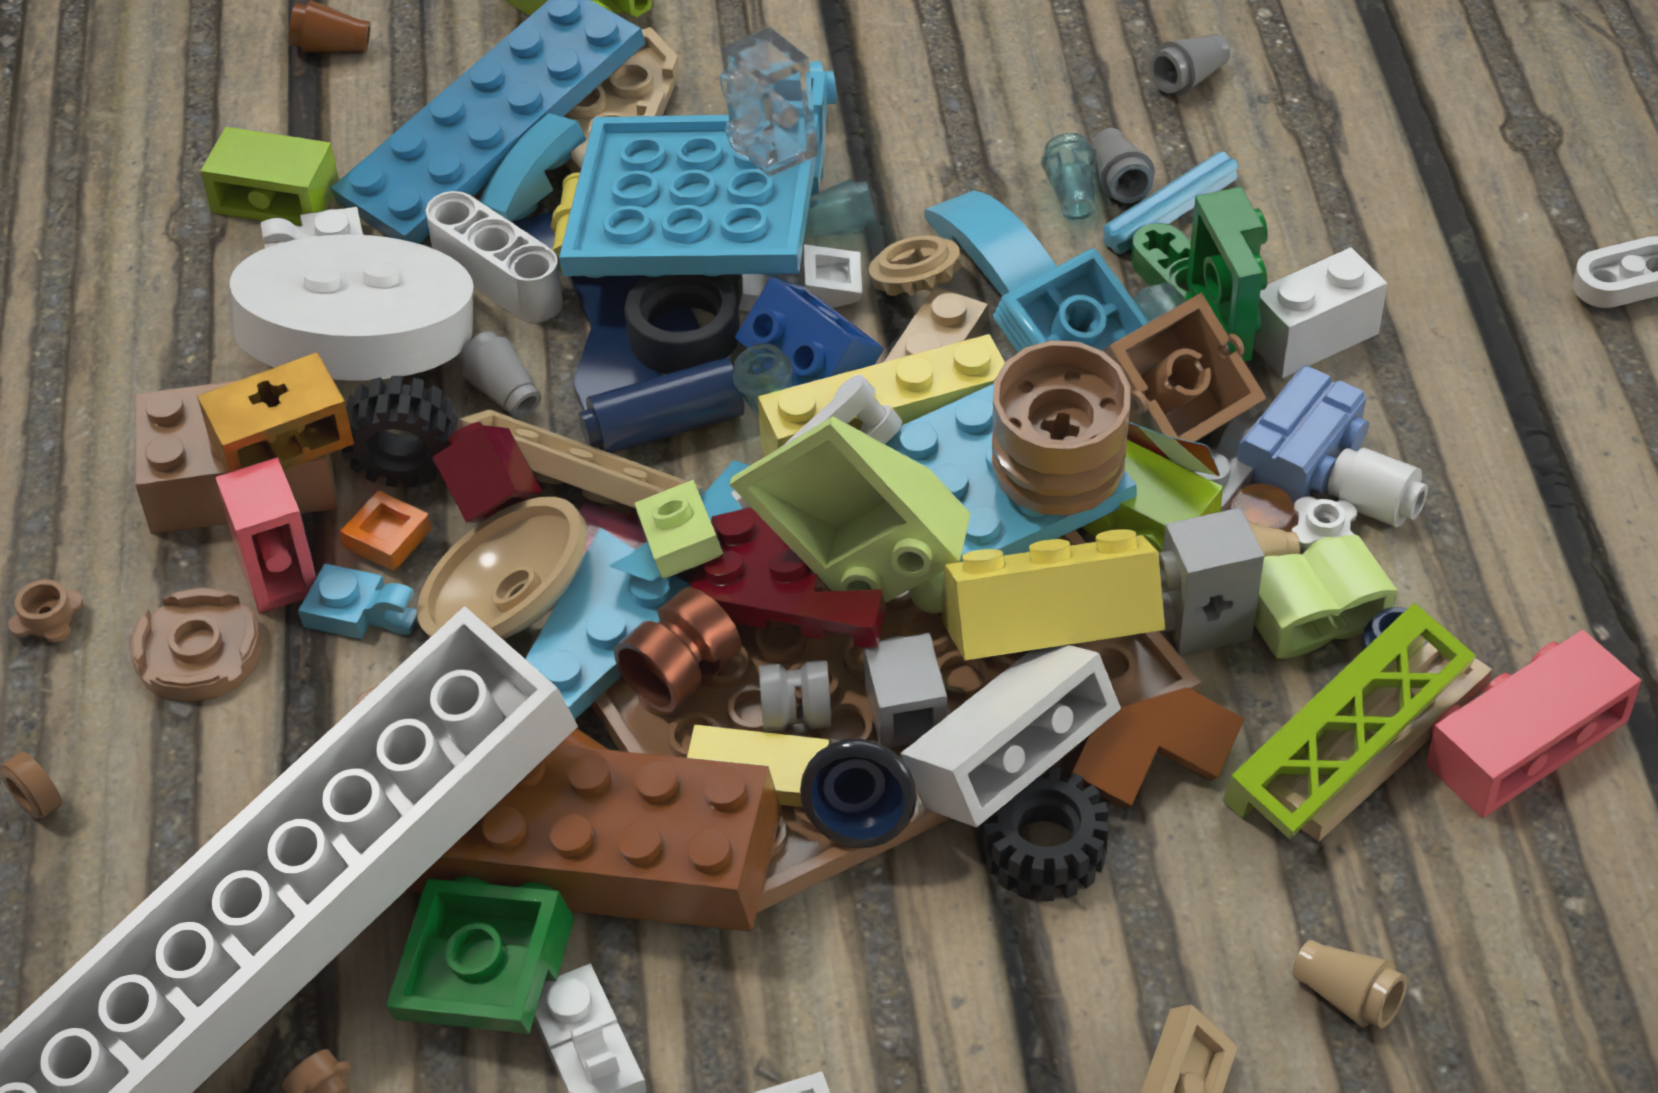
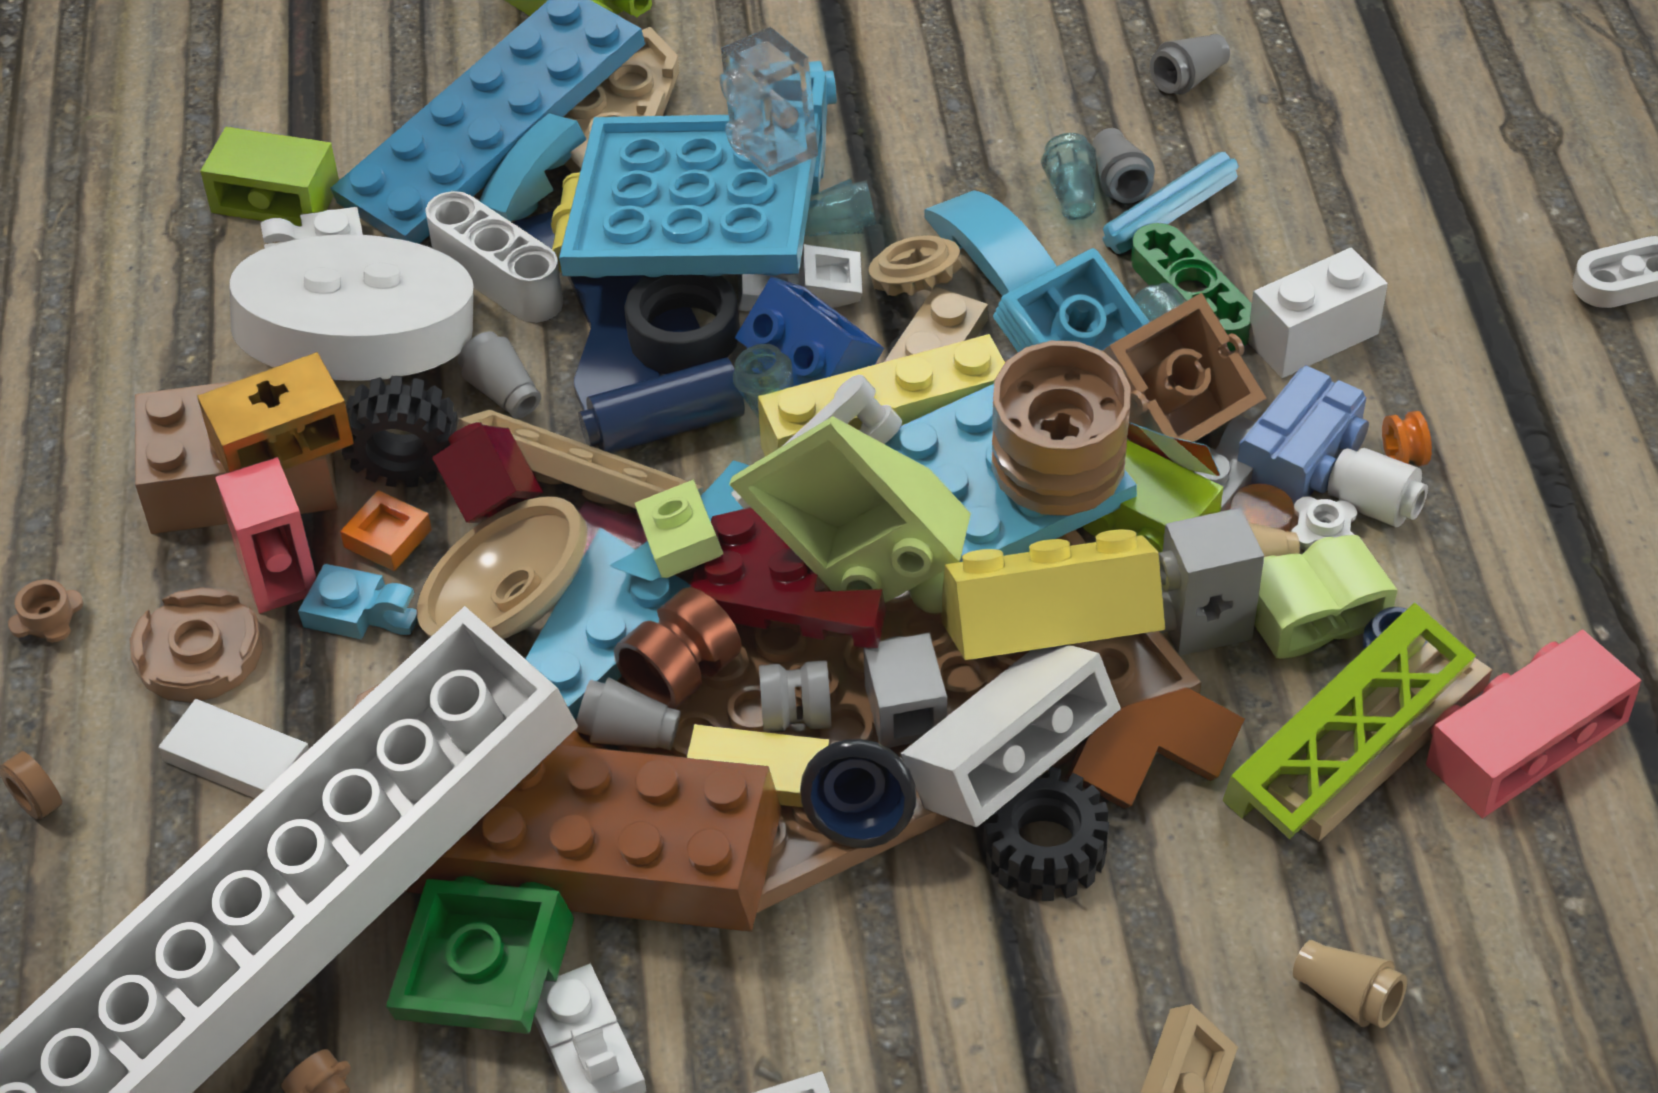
dark orange cone [289,0,371,53] -> none
green plate [1186,186,1268,361] -> none
none -> white tile [158,699,309,798]
none -> light grey cone [576,678,681,750]
none -> orange bush [1382,411,1432,466]

